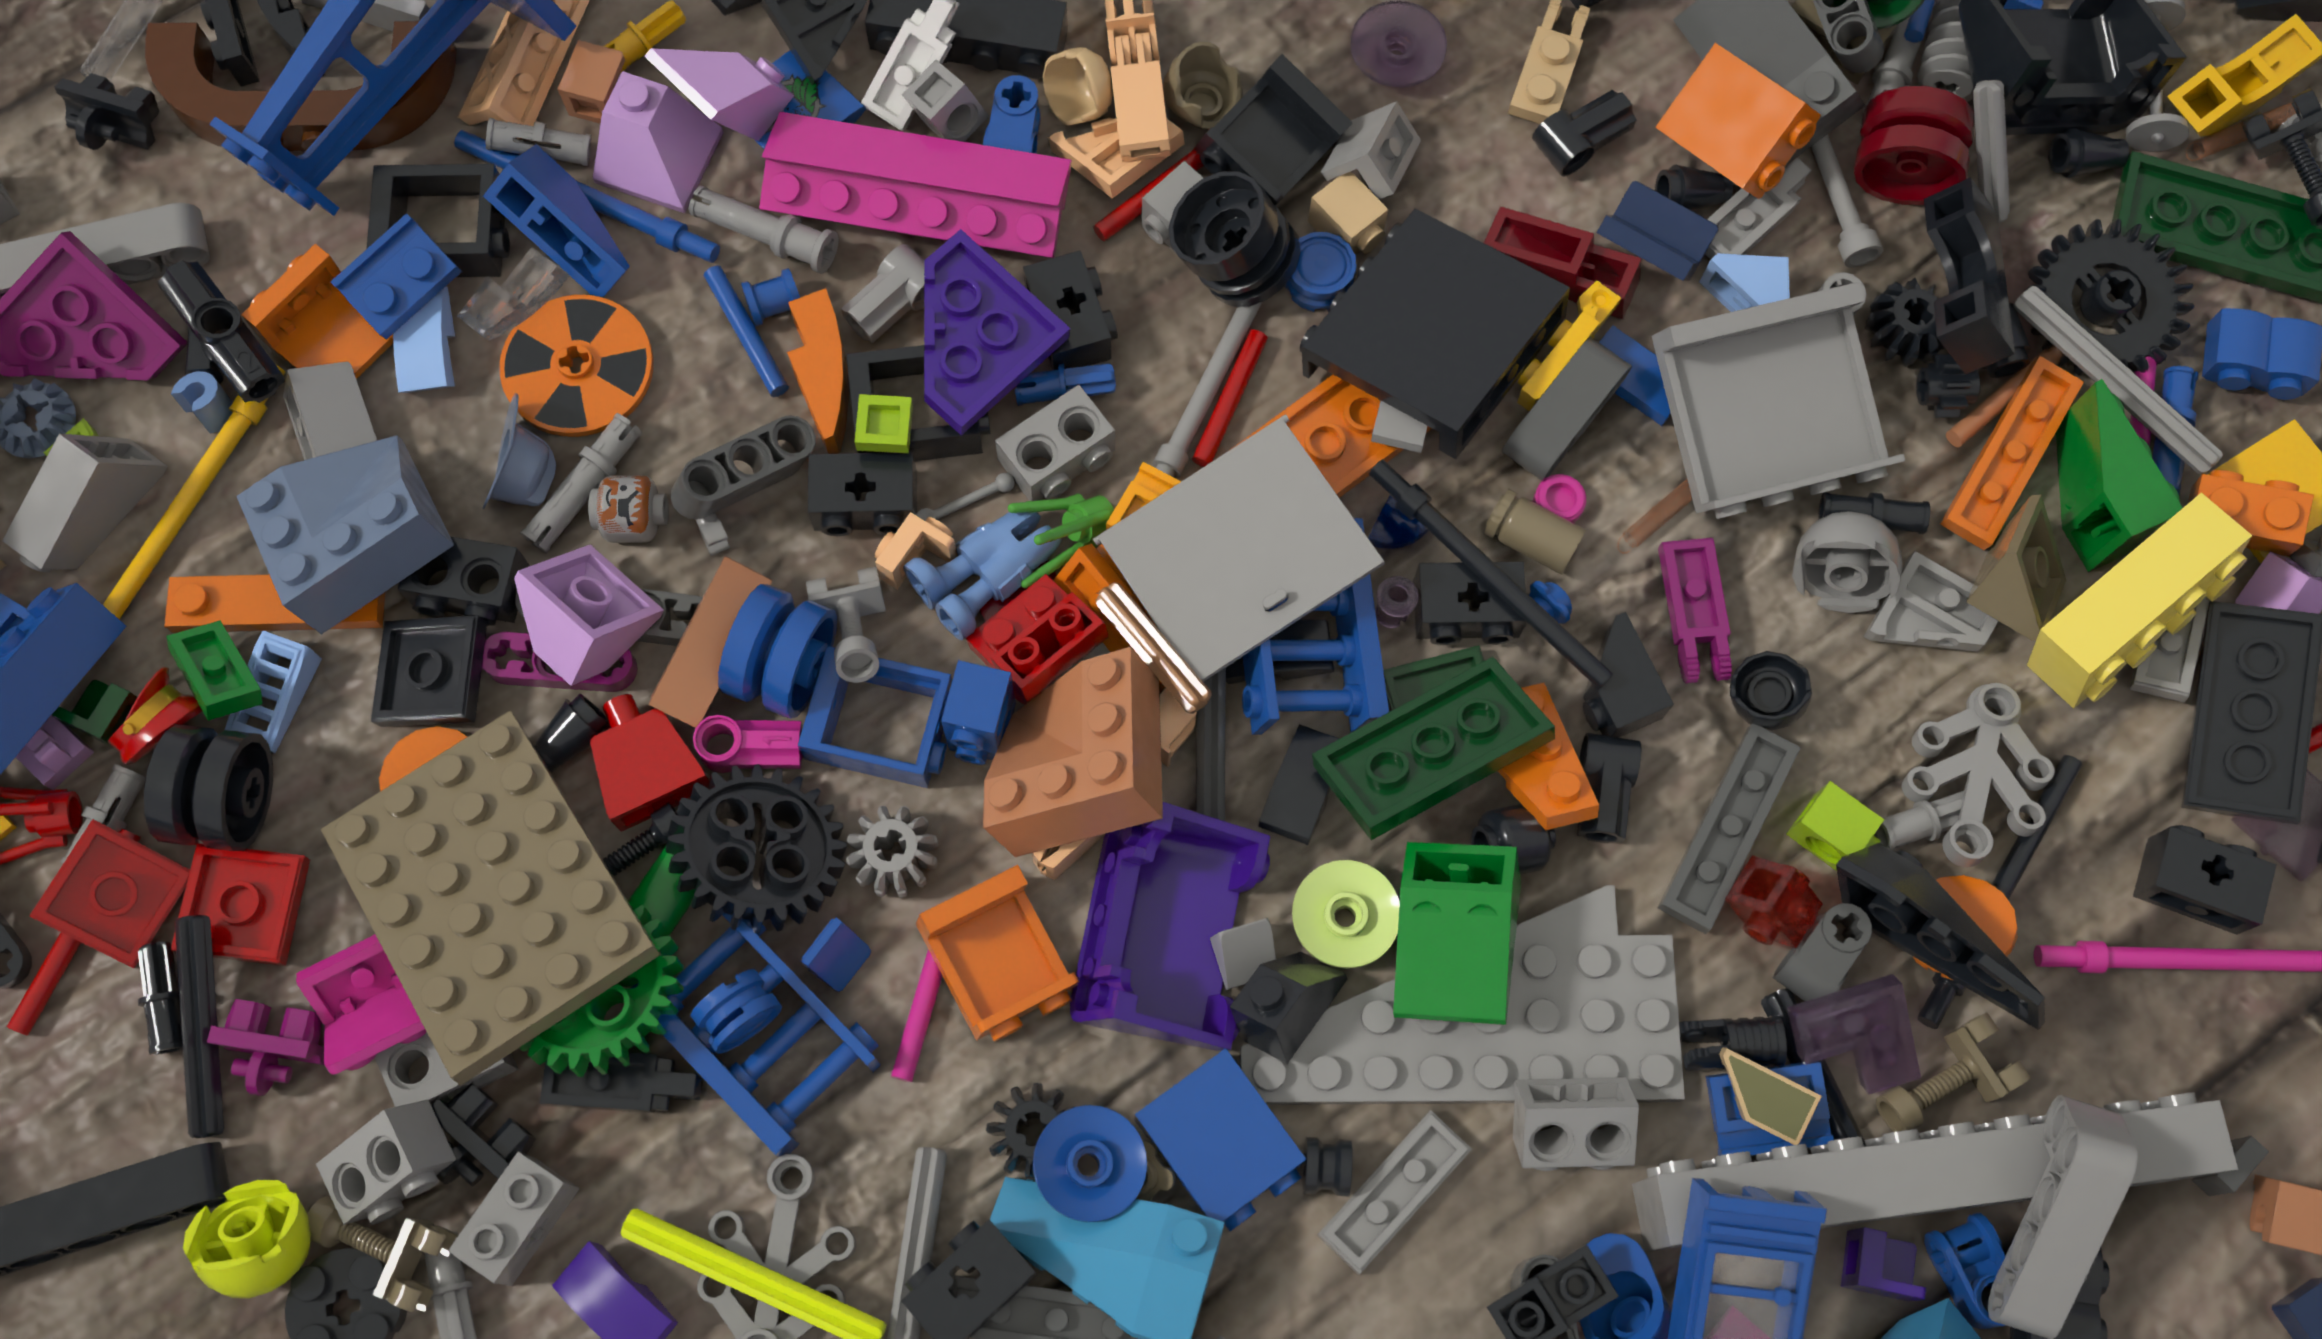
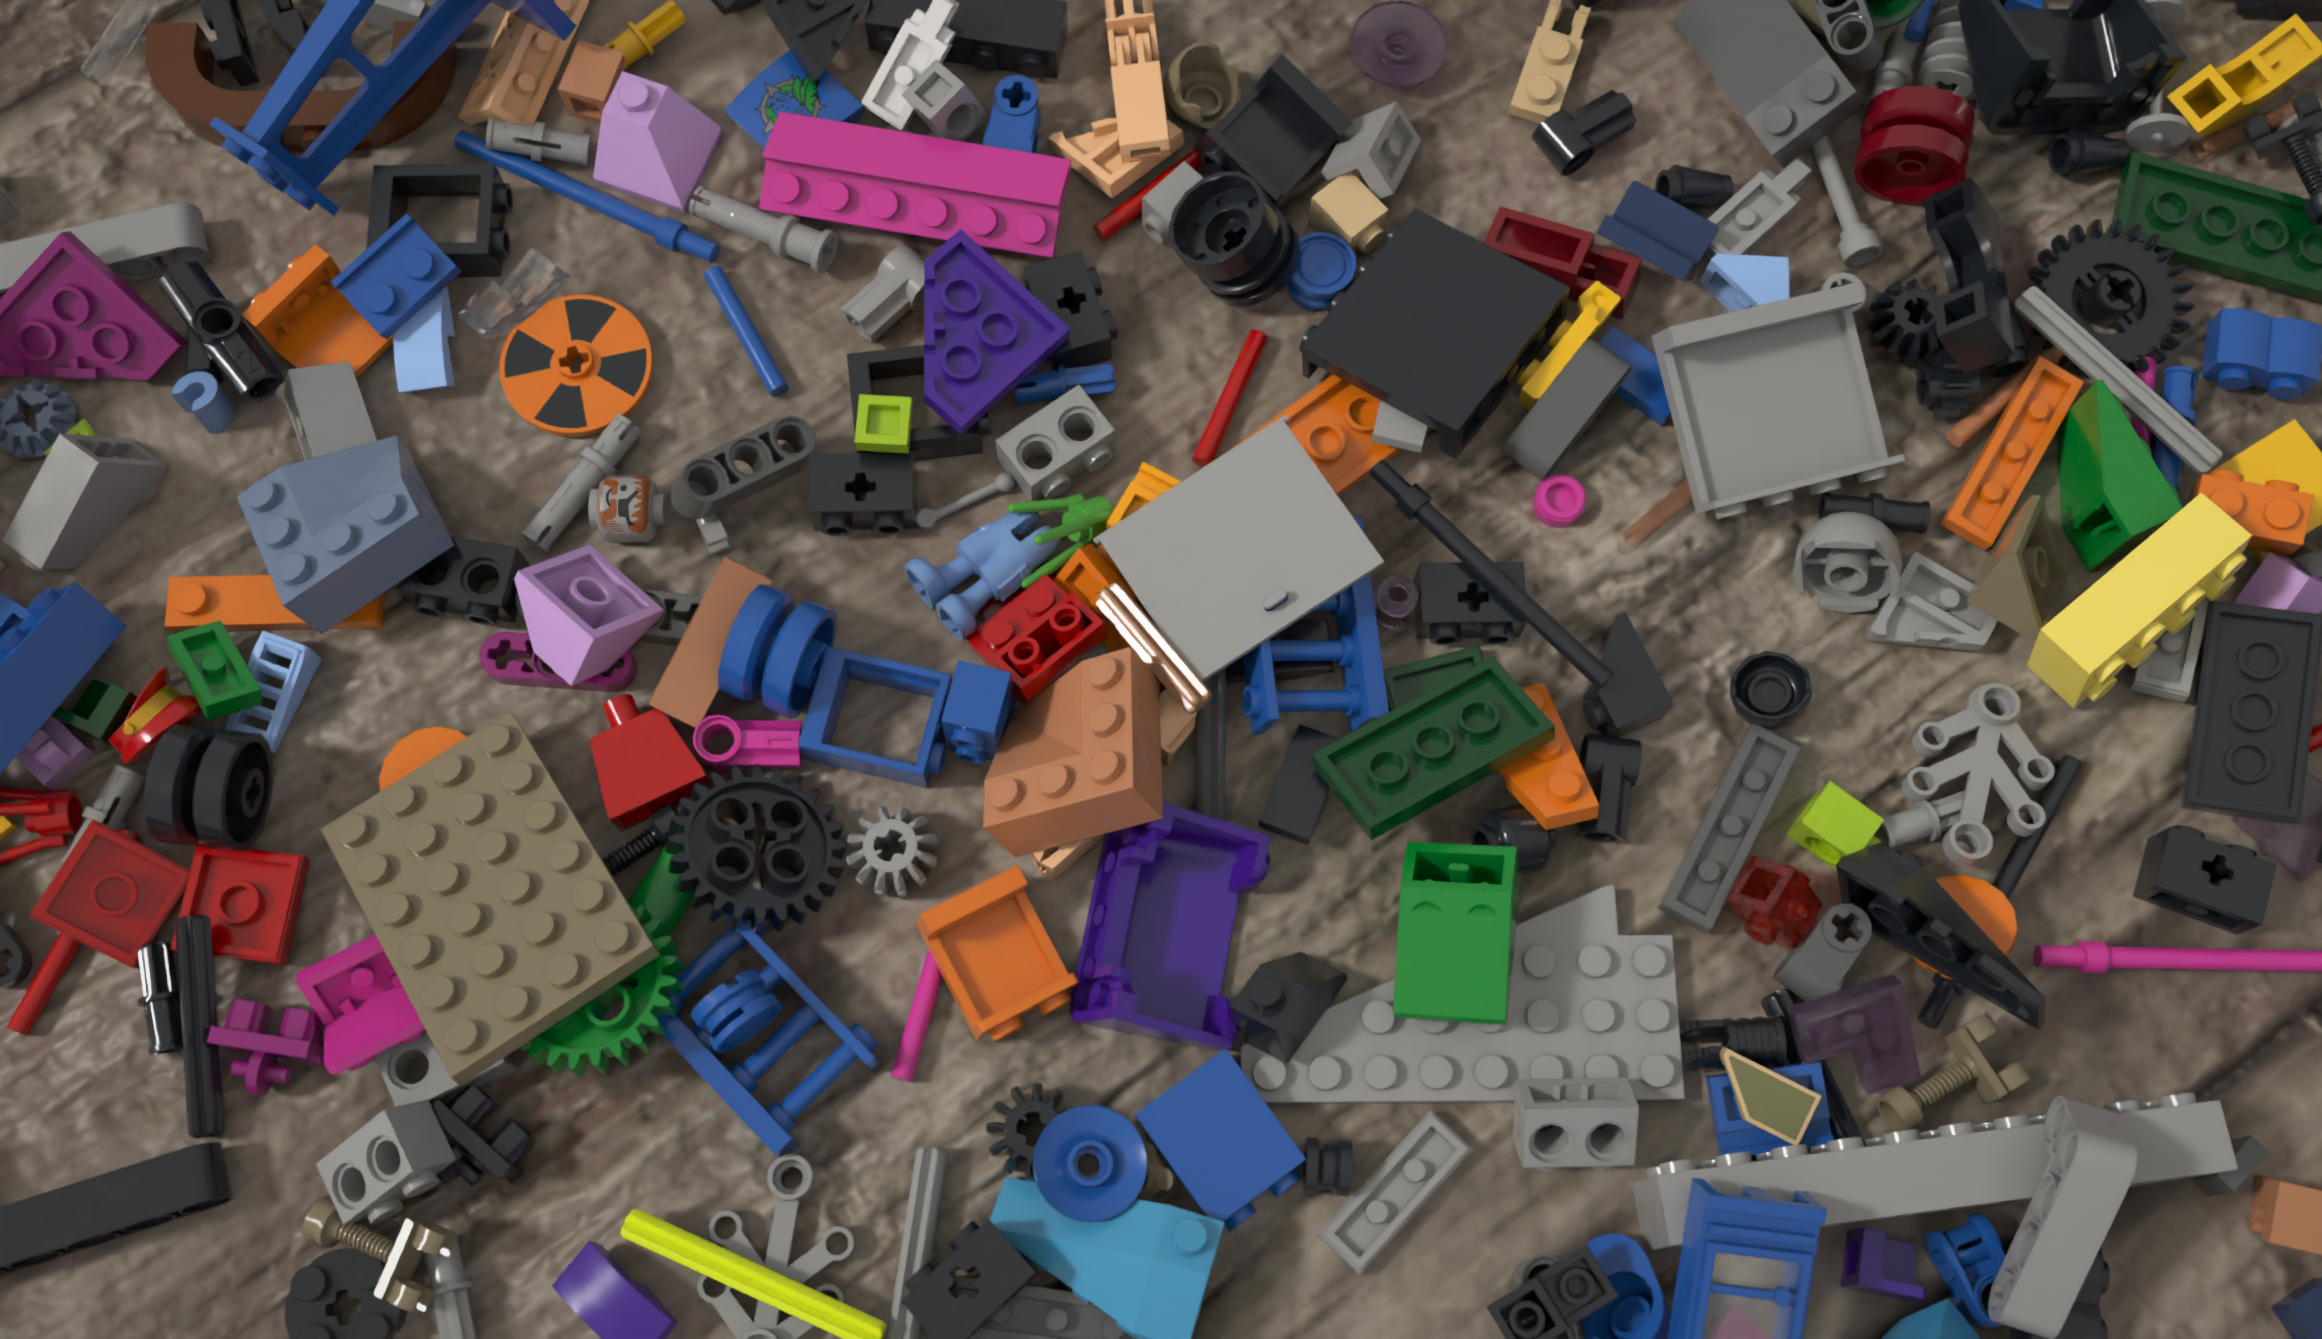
black hips [54,73,159,150] -> none
yellow bar [103,364,286,620] -> none
neon yellow cylinder [183,1180,311,1298] -> none
black plate [371,615,488,727] -> none
light grey brick [448,1151,580,1286] -> none
sand blue piece [482,393,556,509] -> none
blue slope [483,144,630,298] -> none
black cone [534,694,609,773] -> none
black hinge [539,1052,703,1113] -> none
lavender slope [645,48,795,141] -> none
blue bush [741,268,800,326] -> none
orange slope [787,288,849,454] -> none
blue slope [801,917,871,992] -> none
light grey bar [806,566,886,683] -> none
light nougat bracket [875,512,957,590] -> none
tan hair [1043,47,1113,126] -> none
light grey bar [1153,302,1262,478] -> none
light grey slope [1210,918,1276,990] -> none
yellowish green dish [1292,860,1400,968] -> none
clear blue tile [1368,495,1429,549] -> none
dark tan piece [1484,489,1586,575] -> none
blue plate [1528,581,1572,624] -> none
orange panel [1655,43,1821,199] -> none
magenta hinge [1658,538,1732,684] -> none
light grey axle [1973,80,2010,223] -> none

